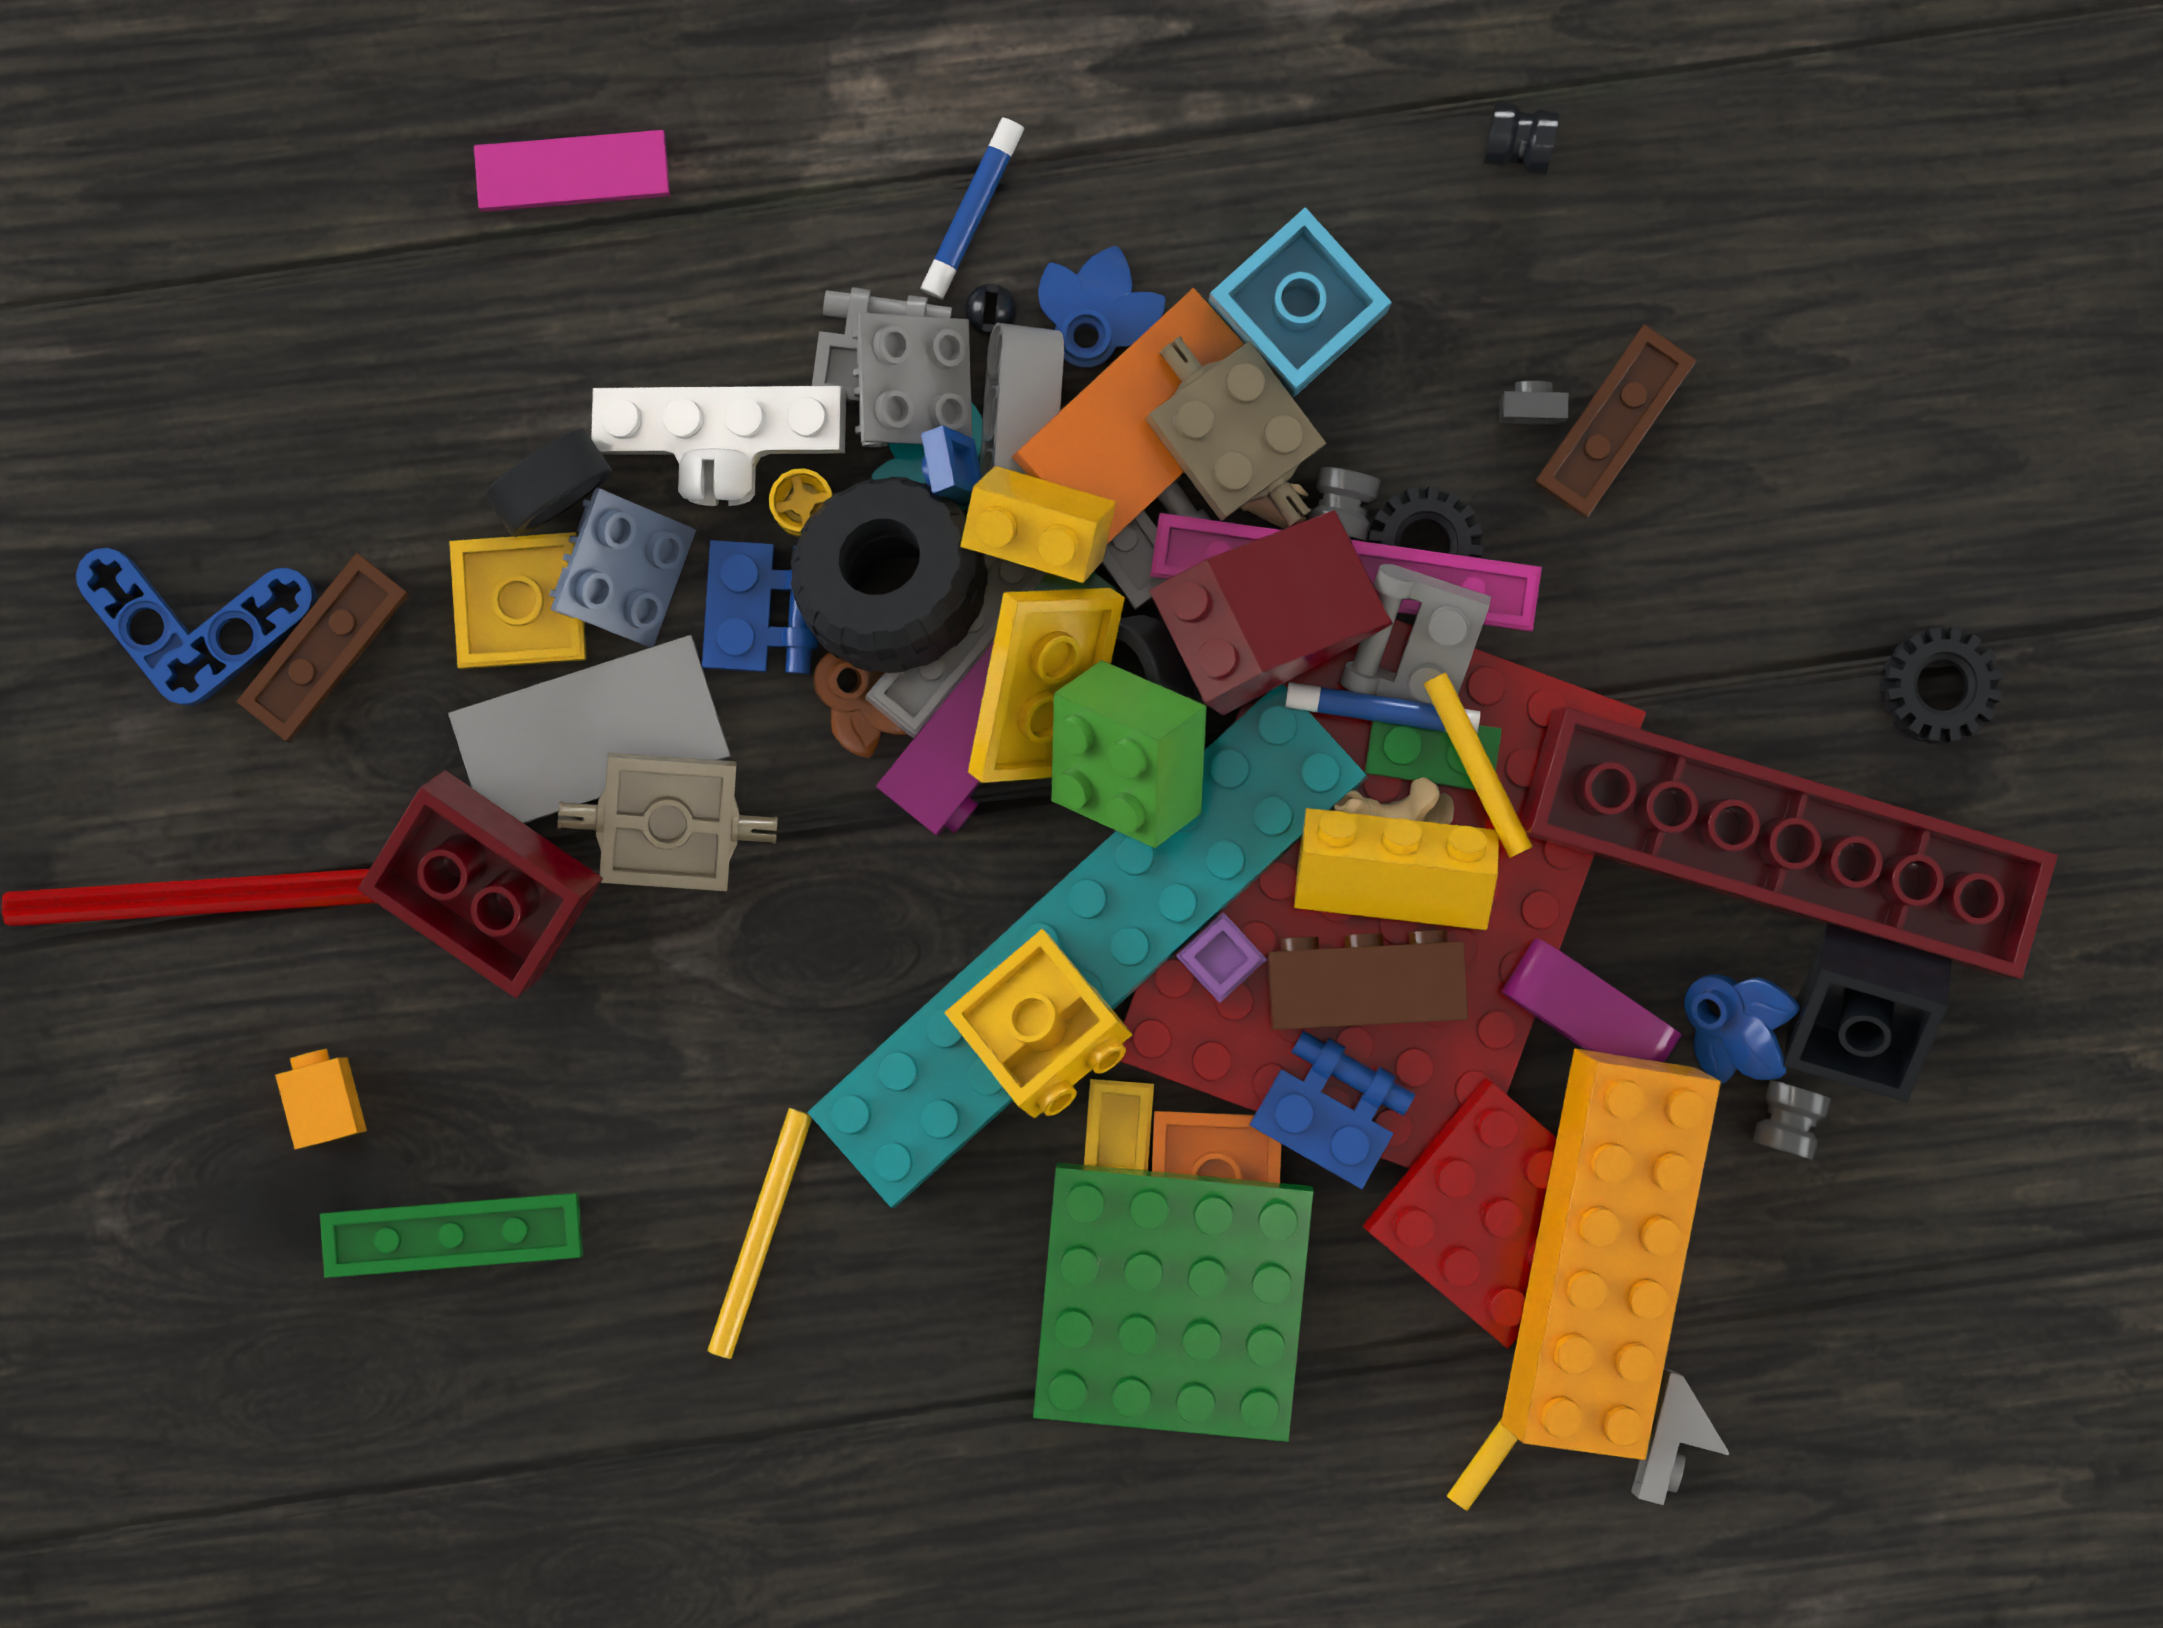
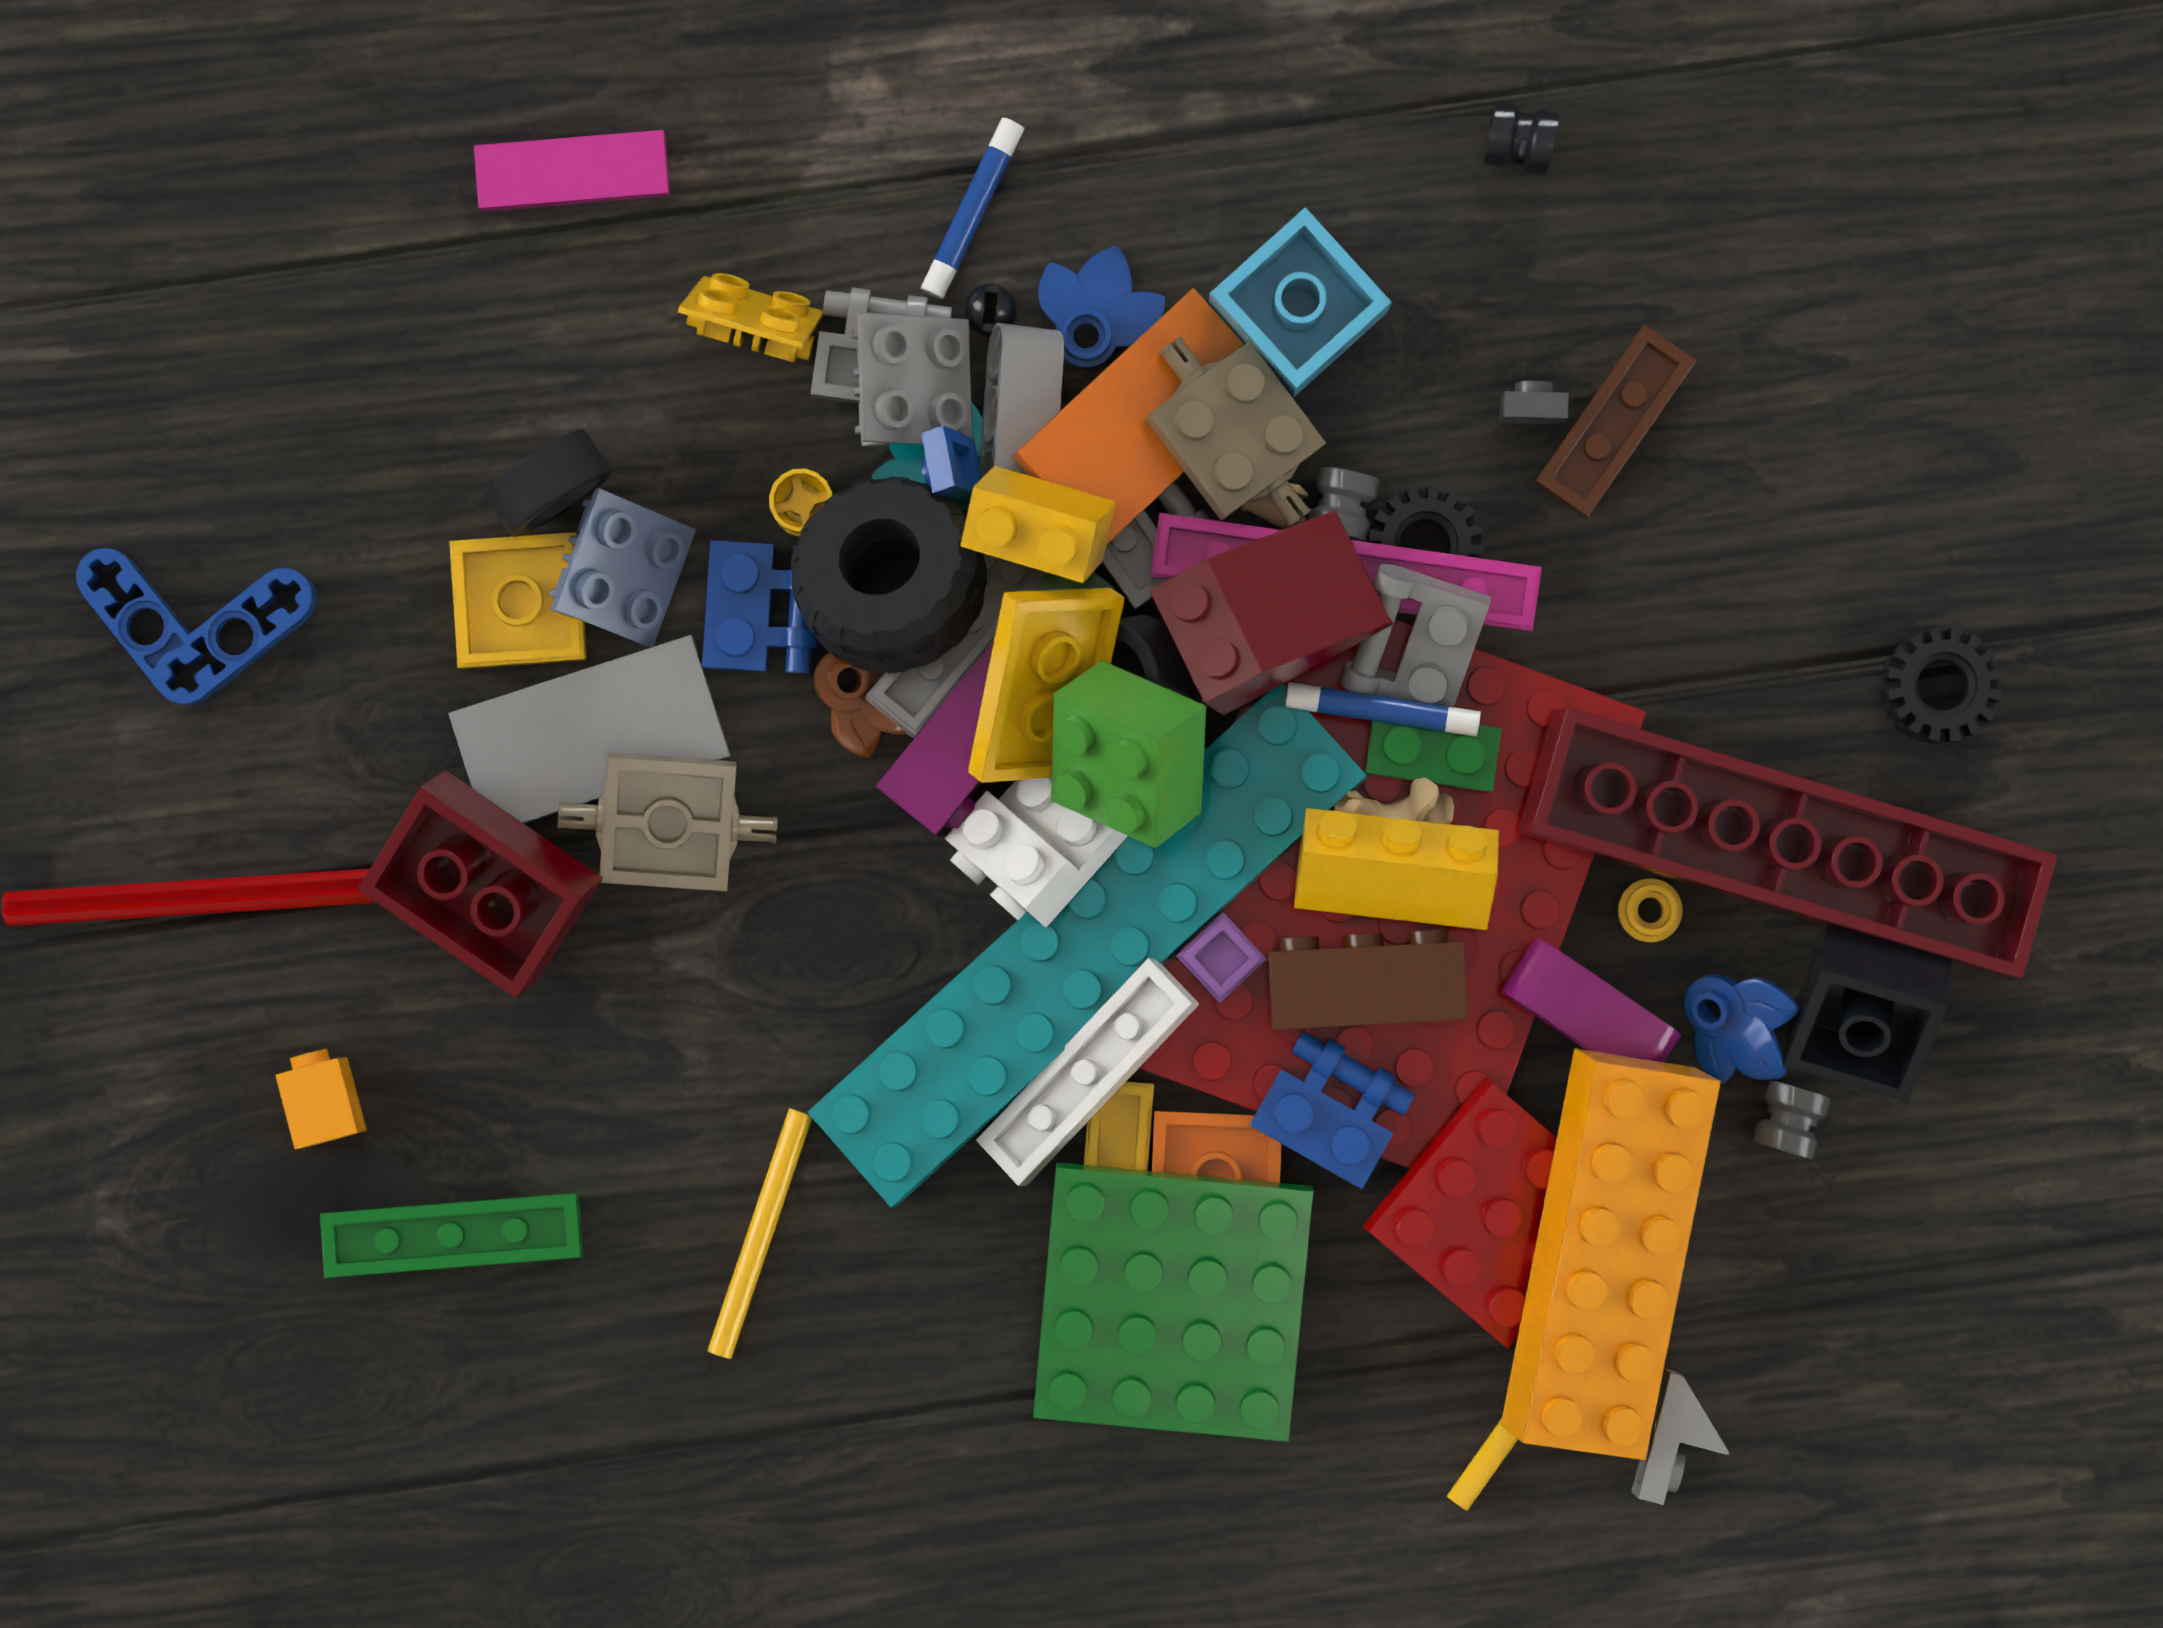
reddish brown plate [236,552,410,743] -> none
white plate [591,386,846,506] -> none
yellow plate [944,929,1133,1119] -> none
yellow bar [1423,672,1533,858] -> none
none -> yellow hinge [678,273,824,363]
none -> white plate [945,778,1127,928]
none -> white plate [976,958,1199,1186]
none -> yellow plate [1618,879,1683,942]

